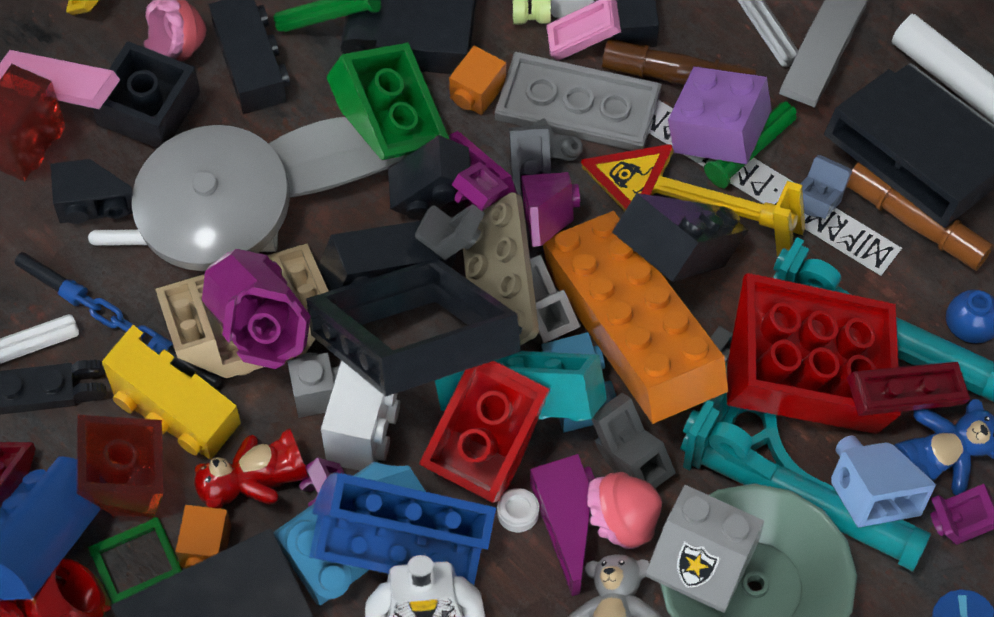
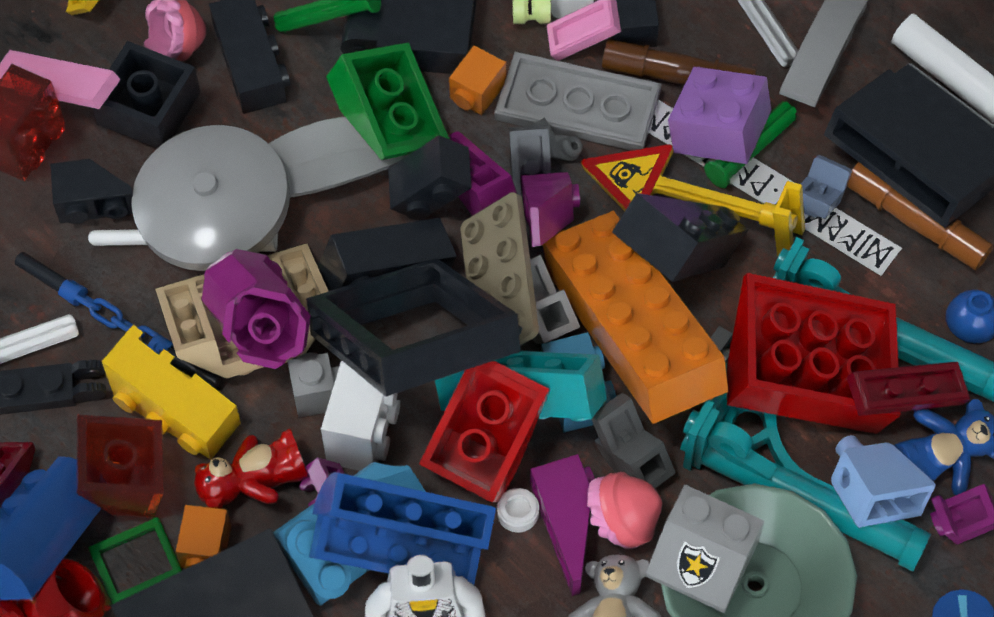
dark grey bracket [415,204,485,260] -> none
magenta tile [452,162,509,212] -> none

